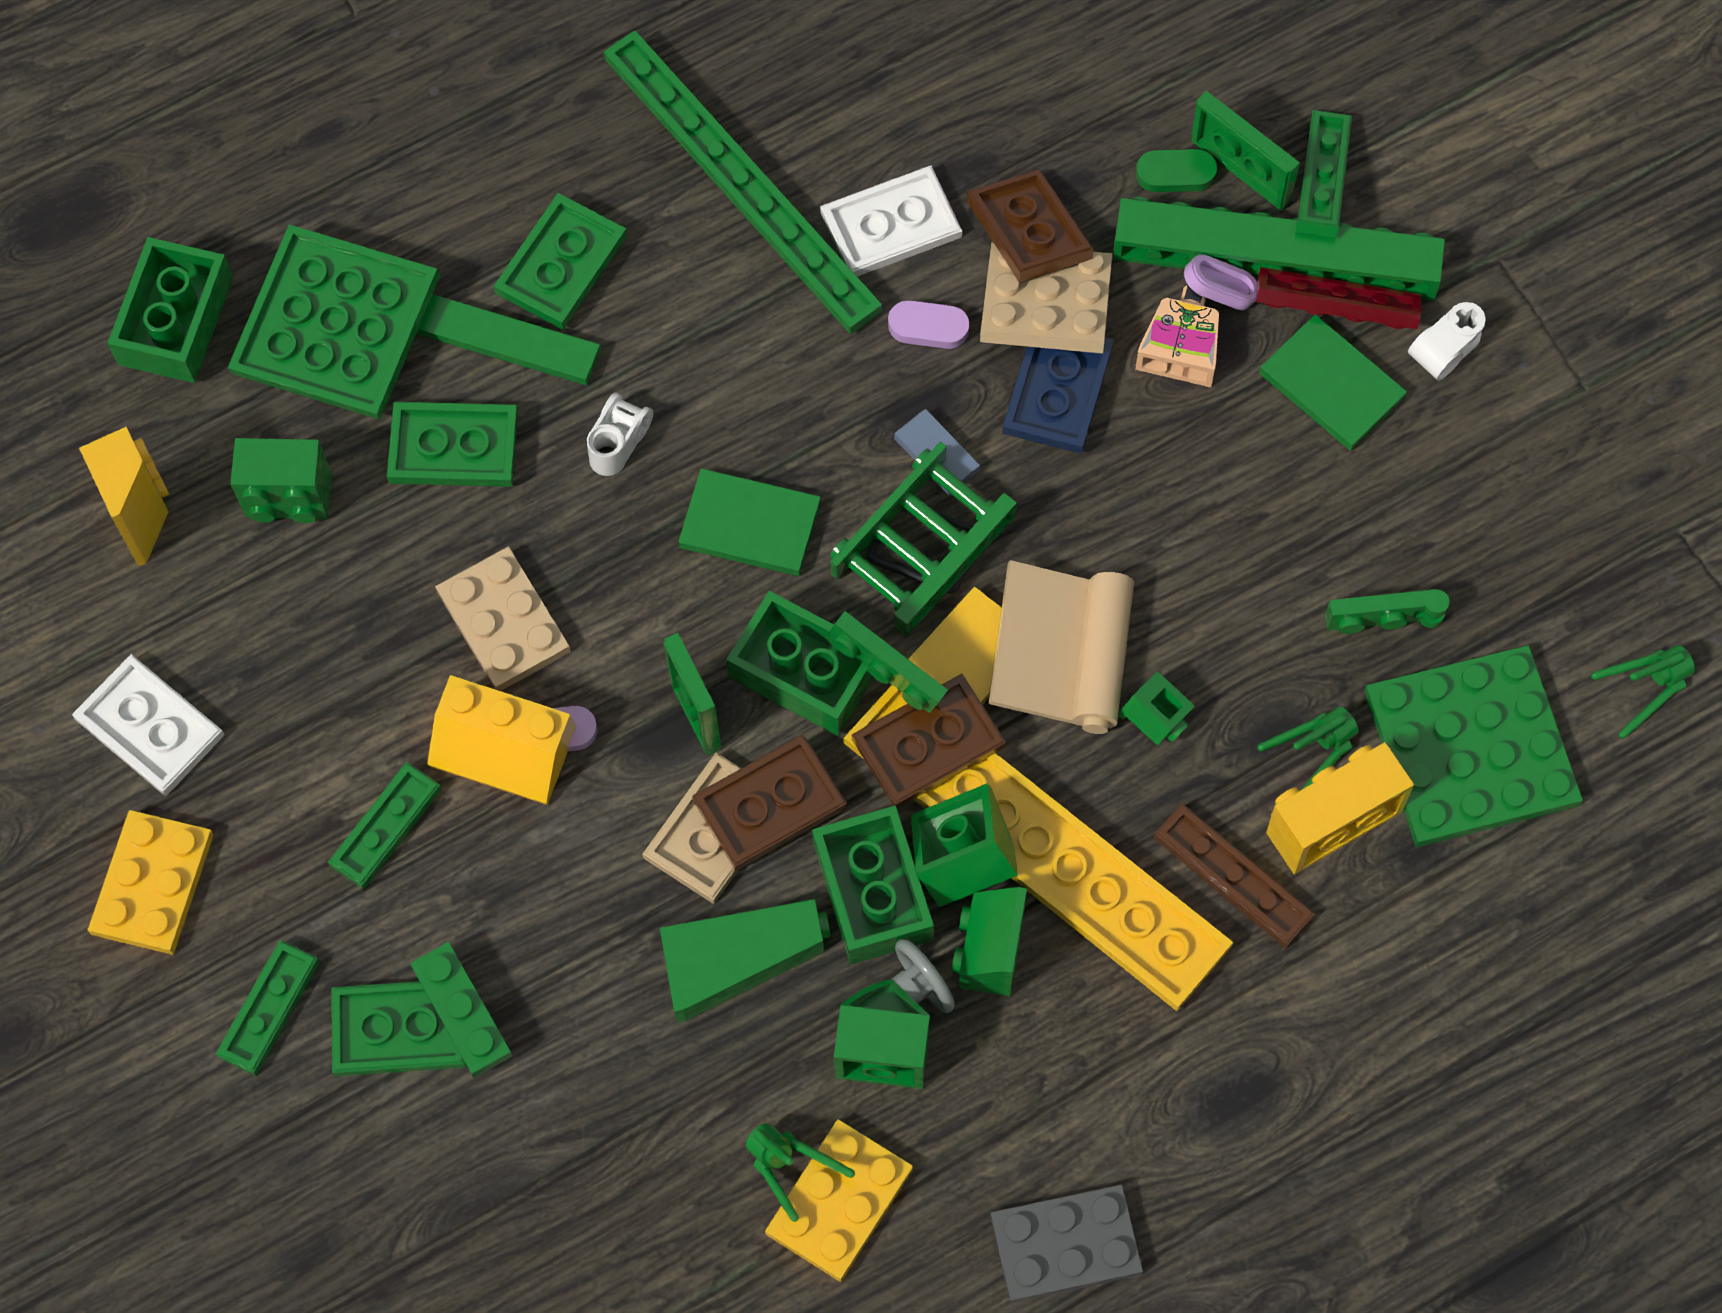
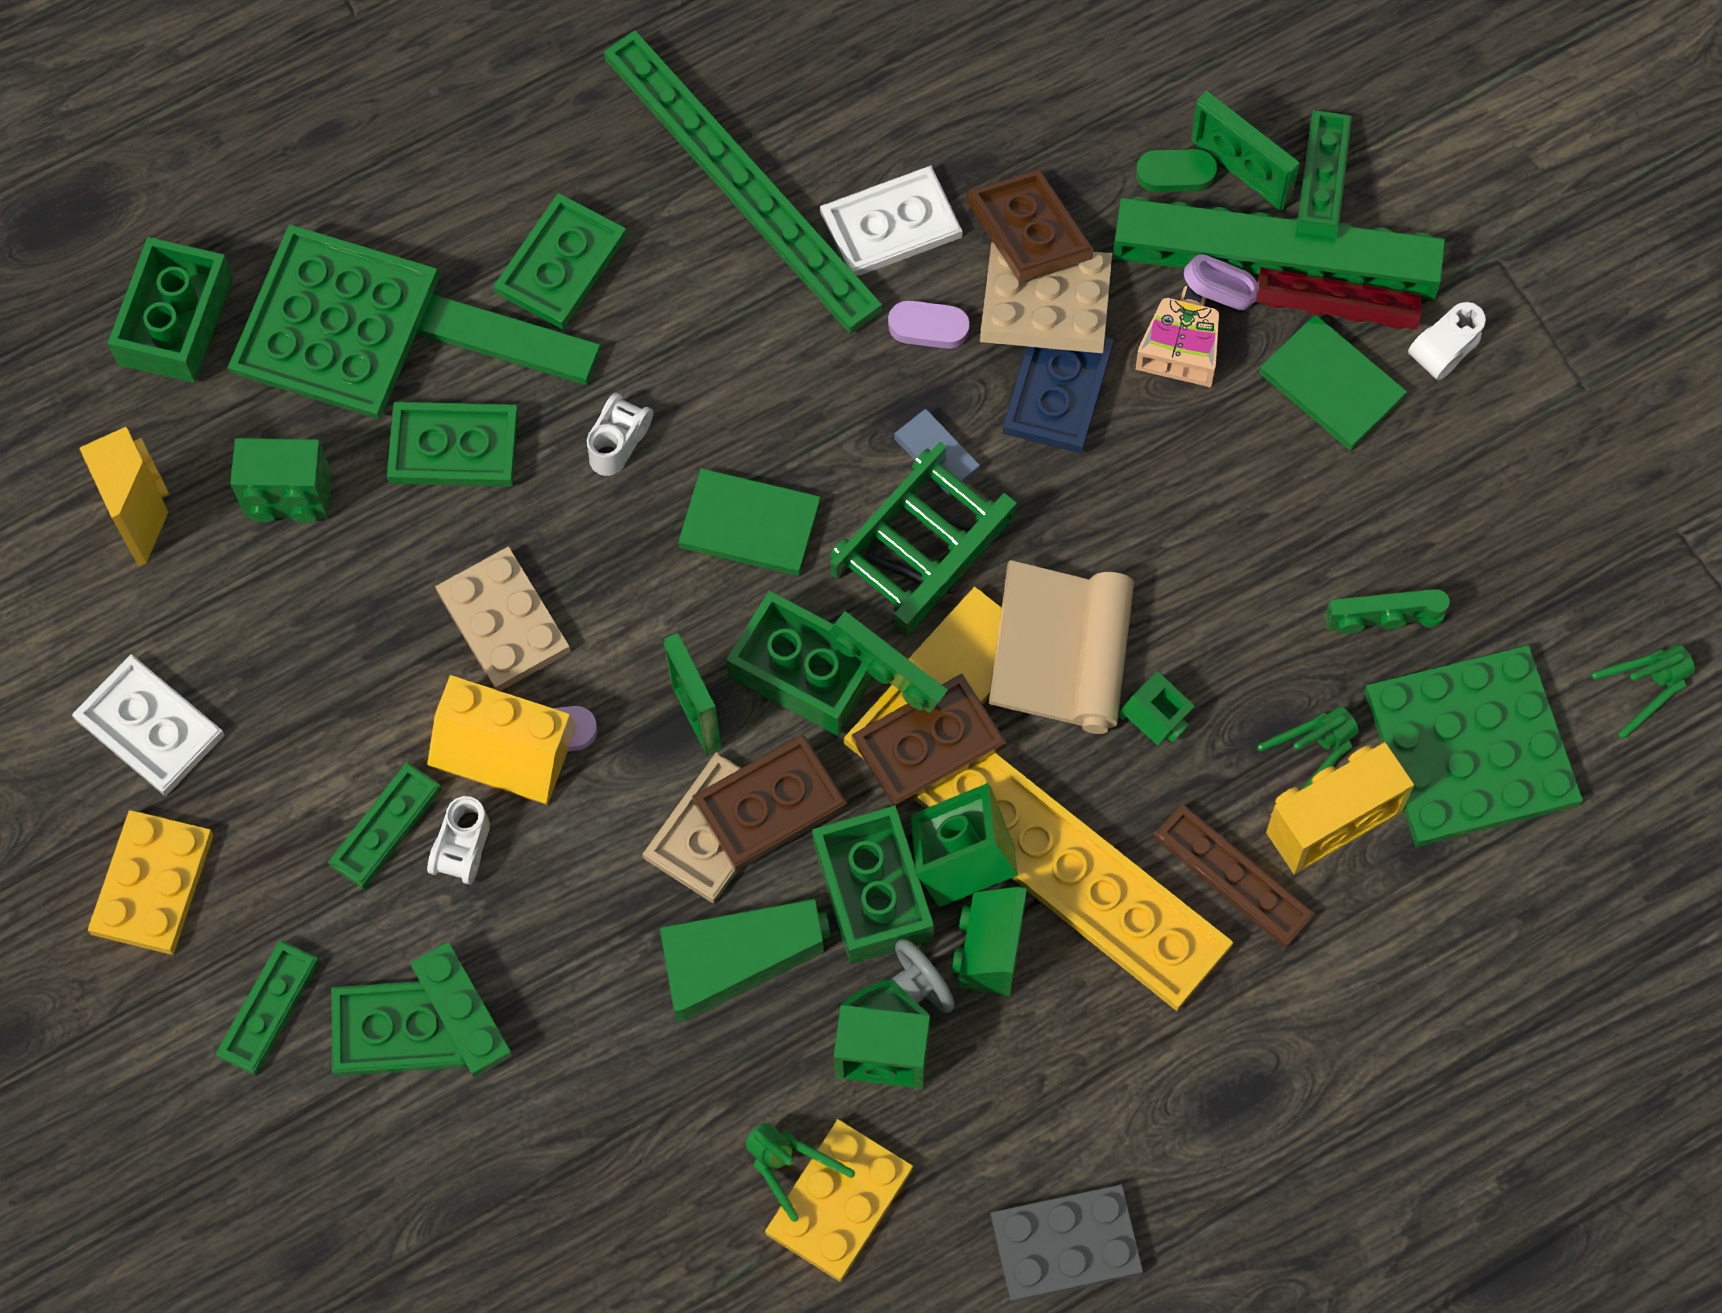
none -> white piece [427,796,490,885]

